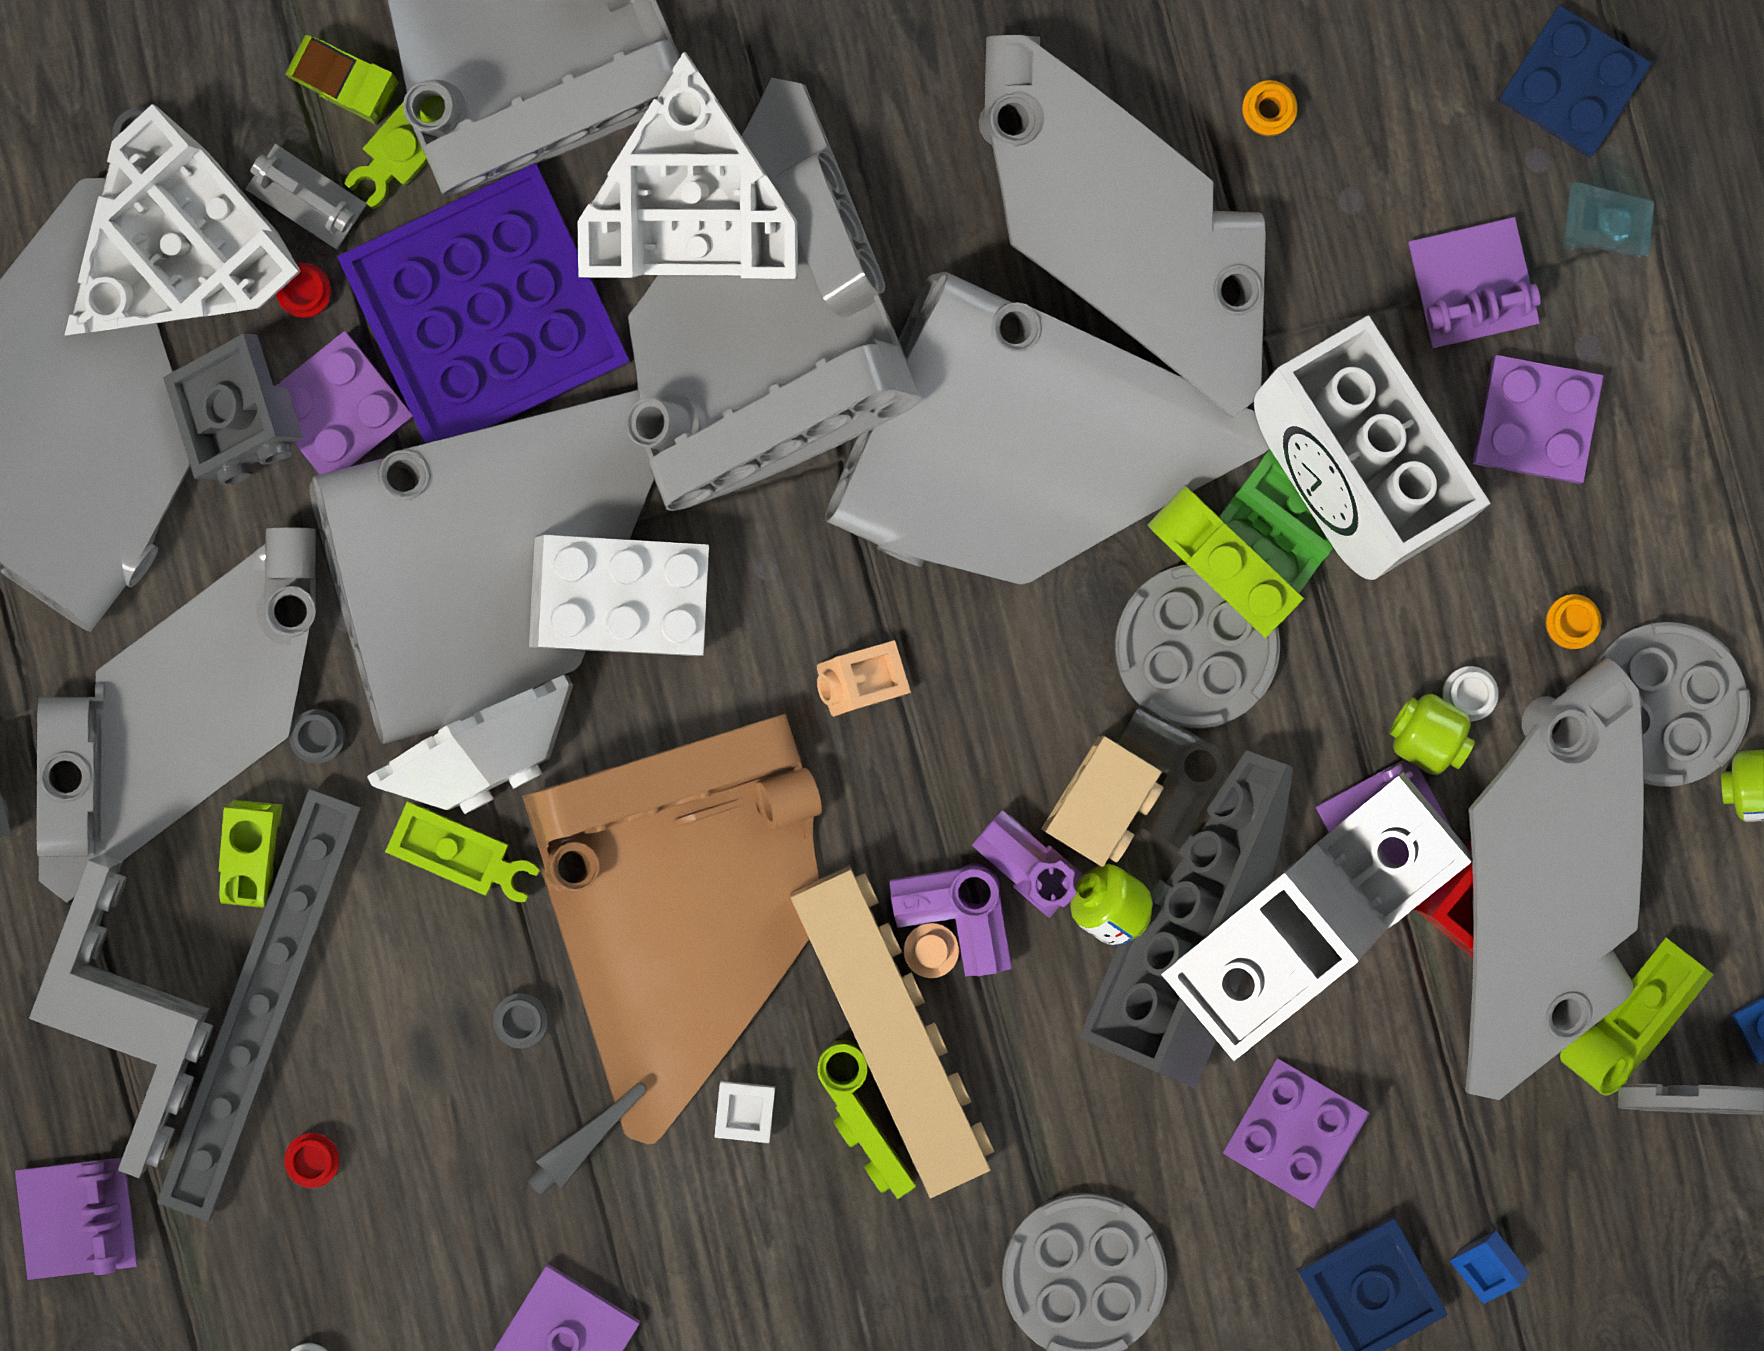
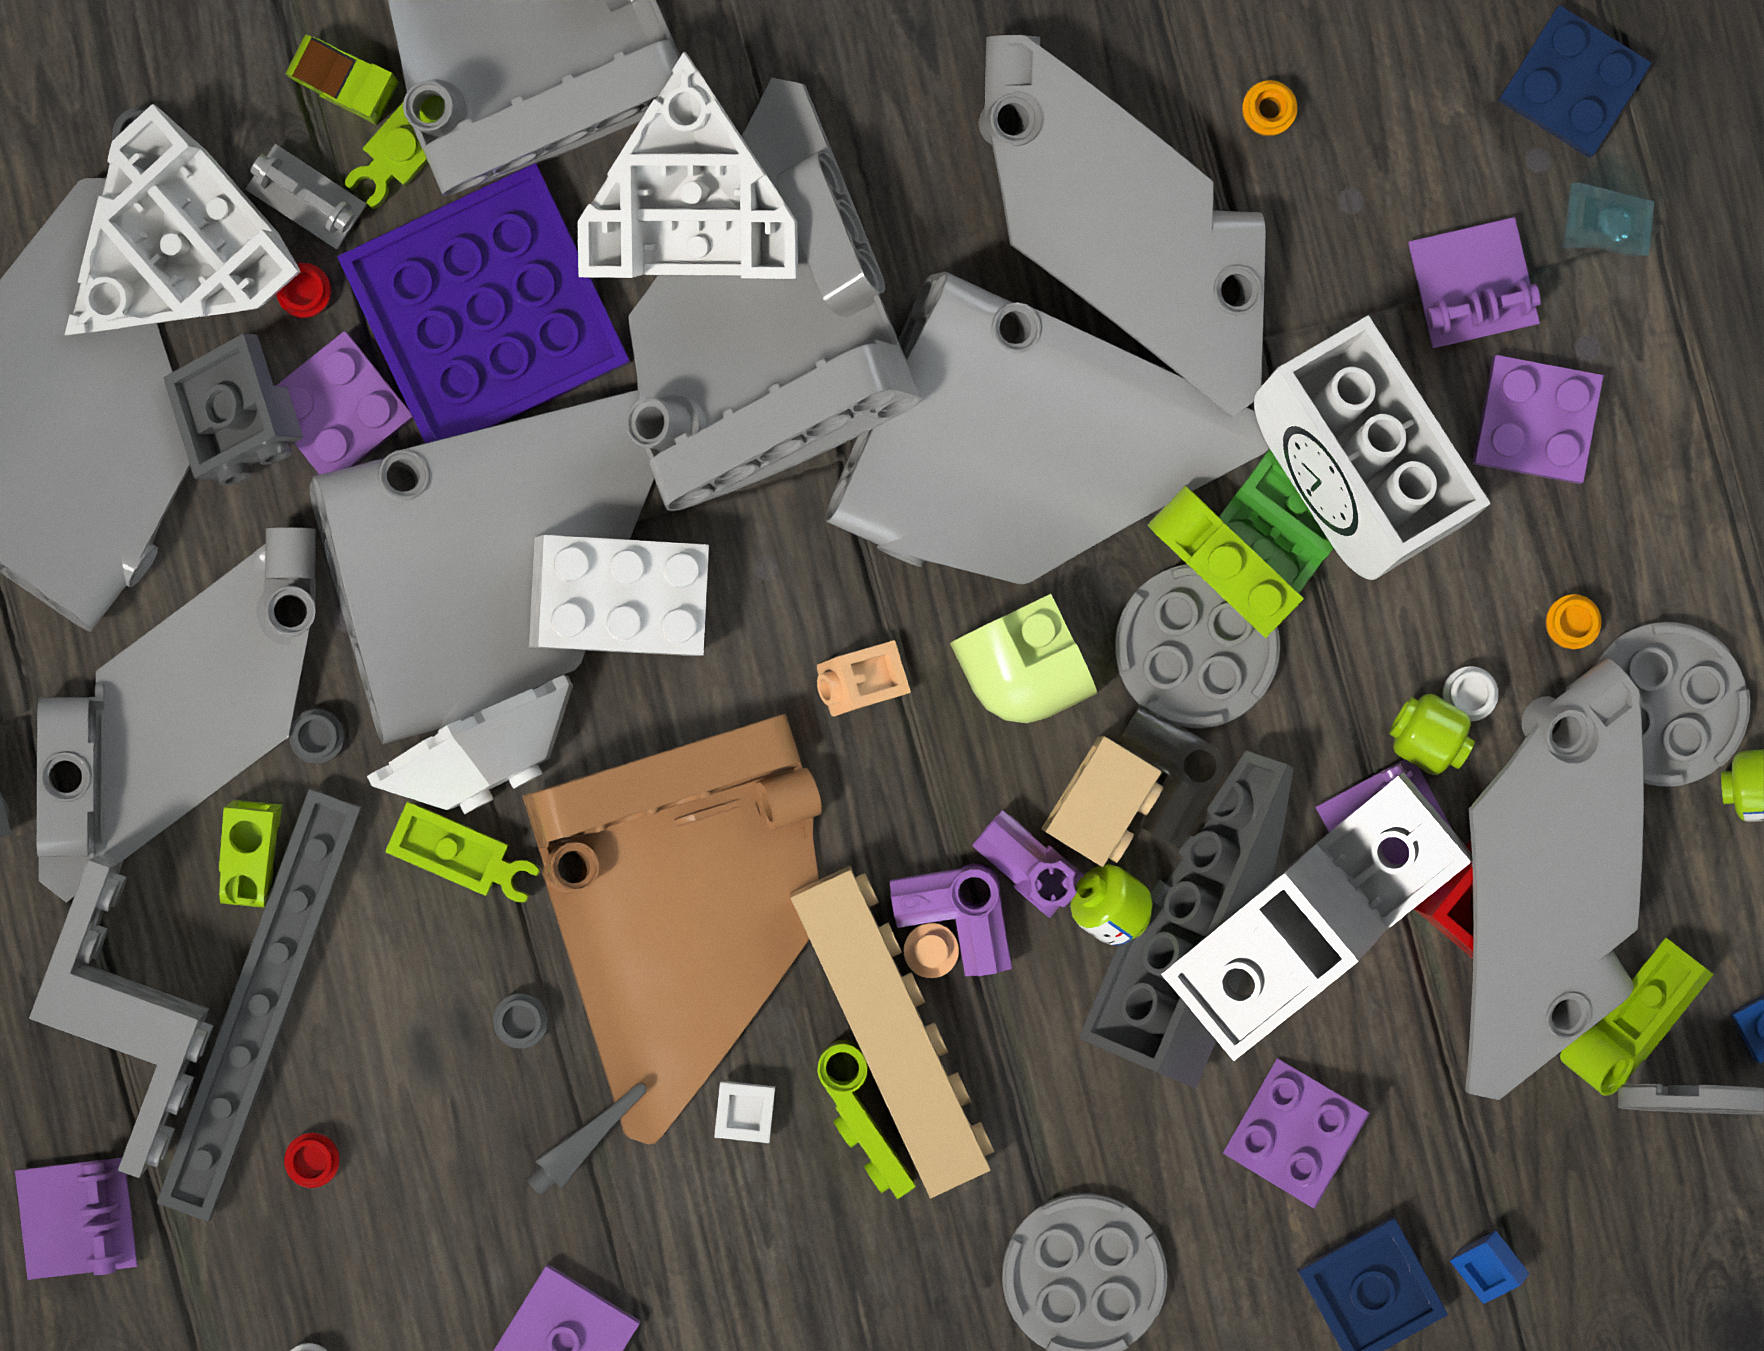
none -> yellowish green brick [950,594,1097,723]

